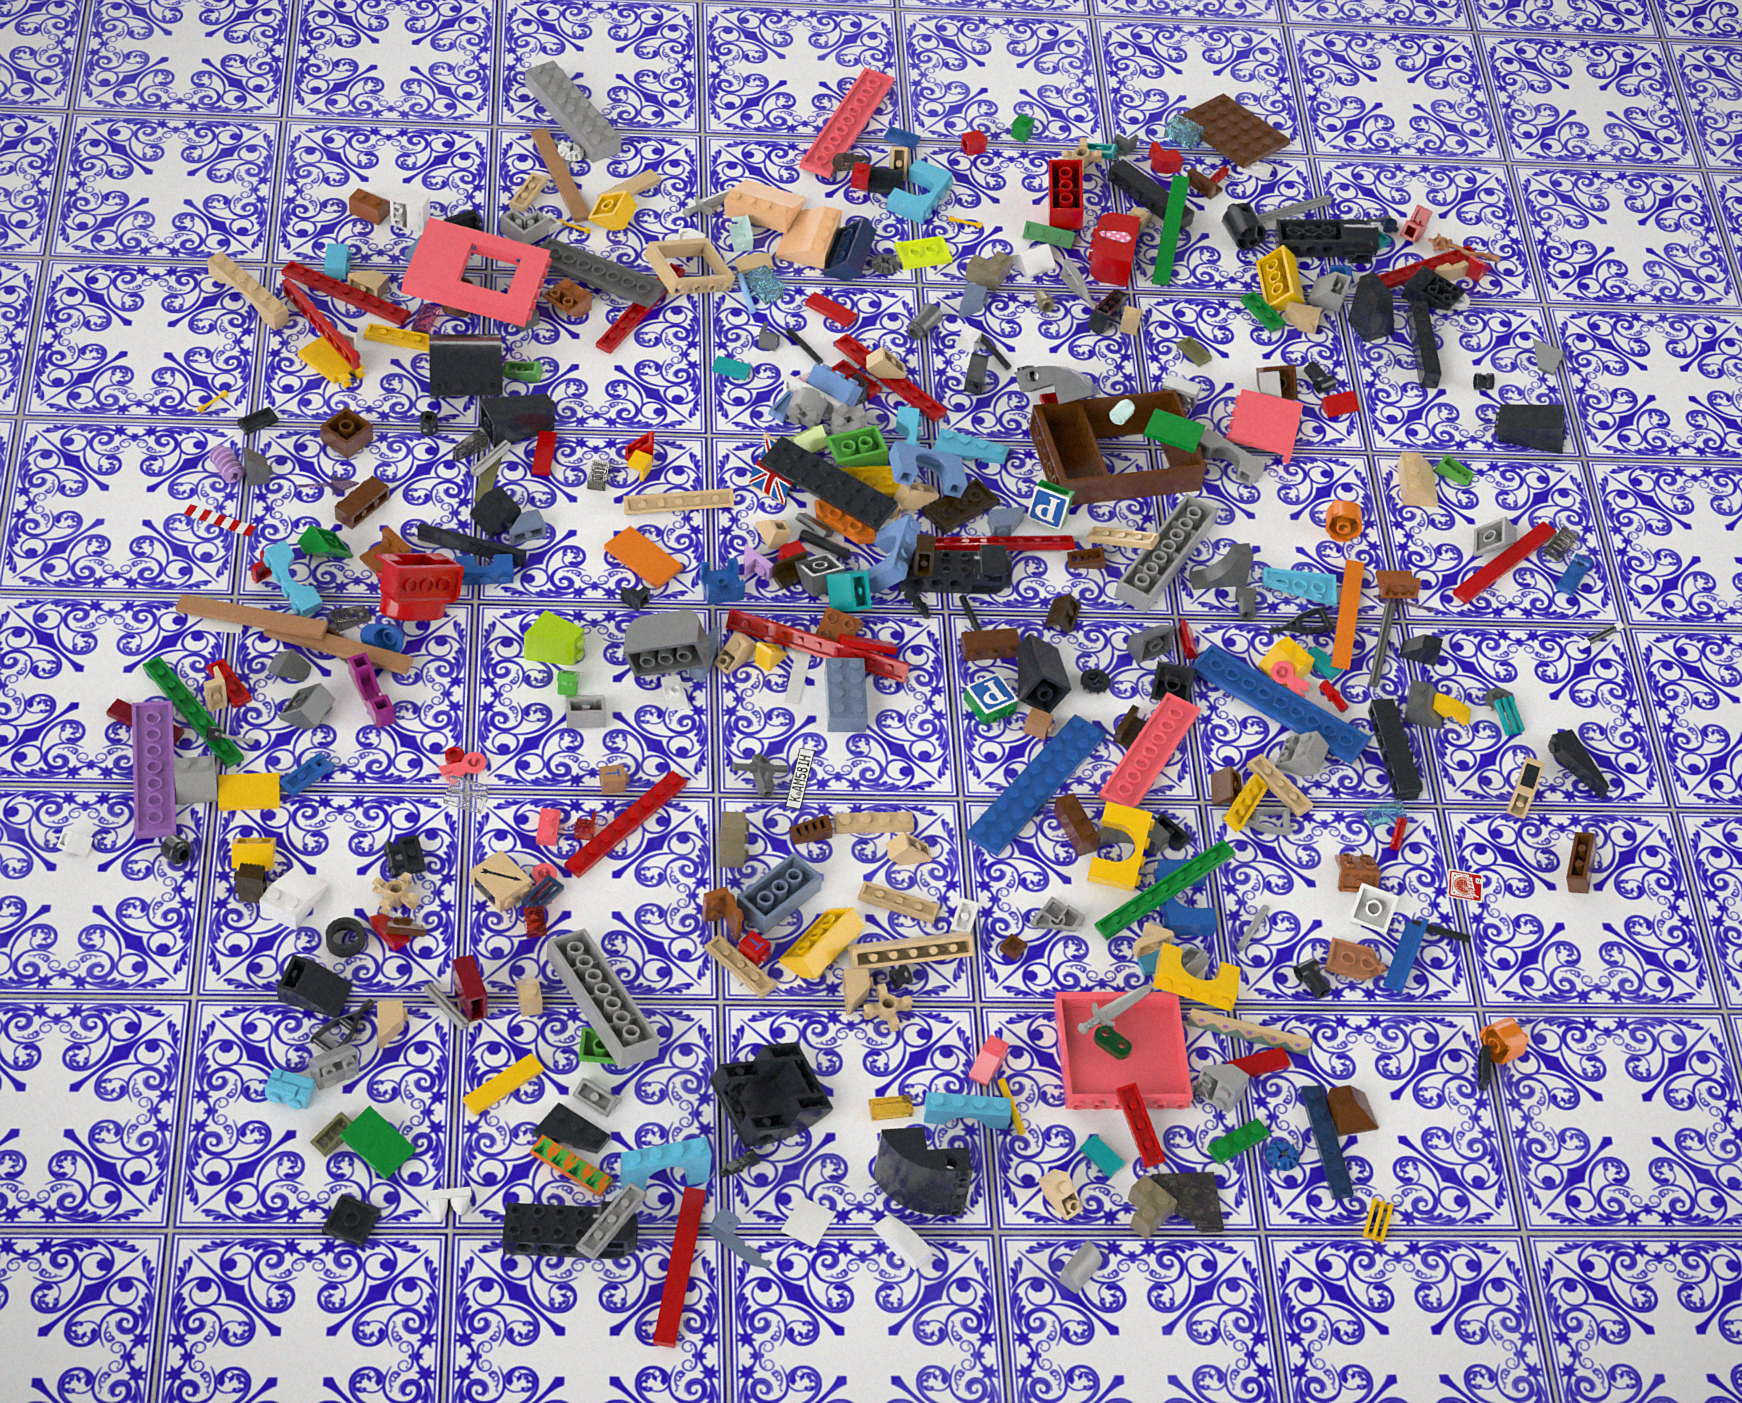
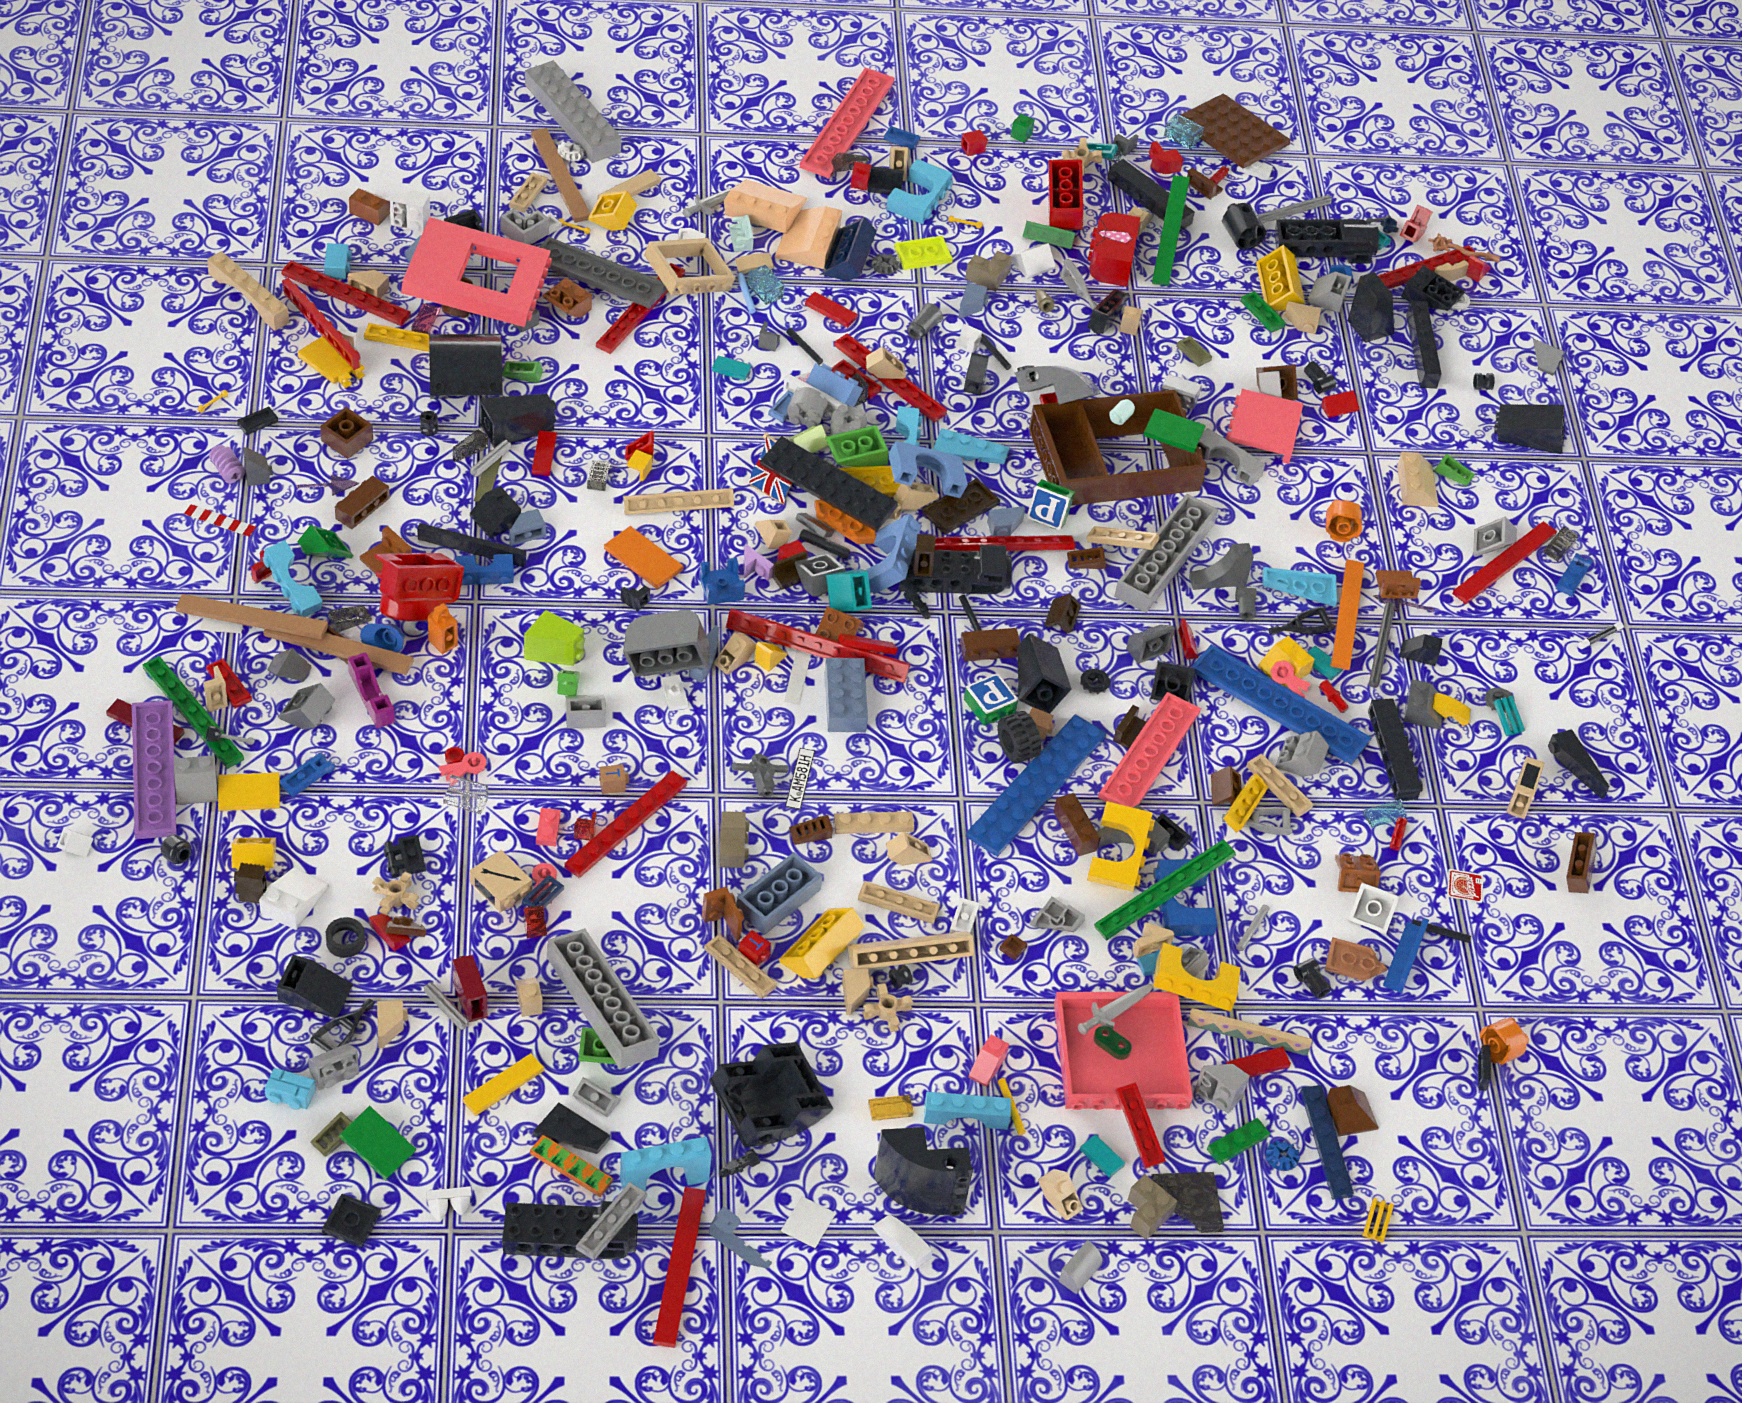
none -> orange hinge [428,603,458,655]
none -> black tyre [997,711,1041,764]

